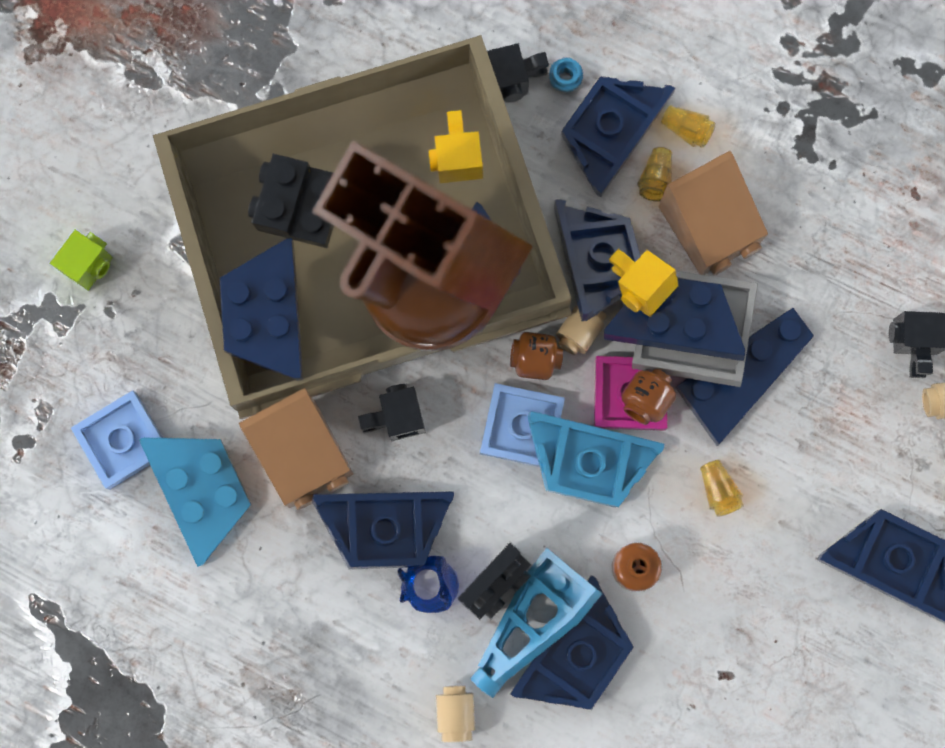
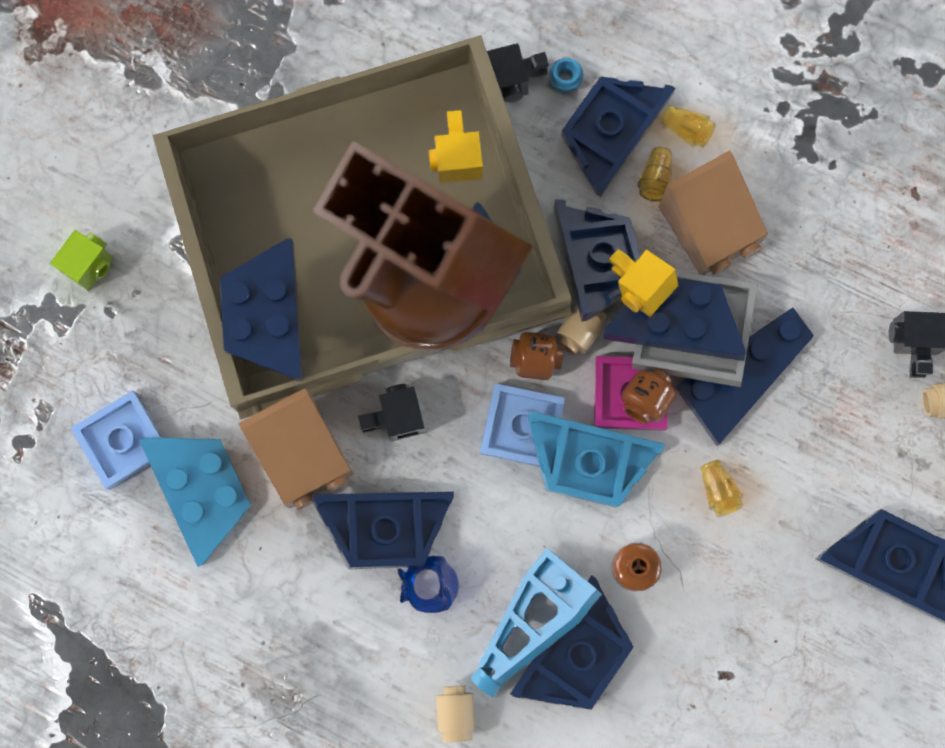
black plate [248,153,334,248] -> none
black plate [457,542,531,620] -> none

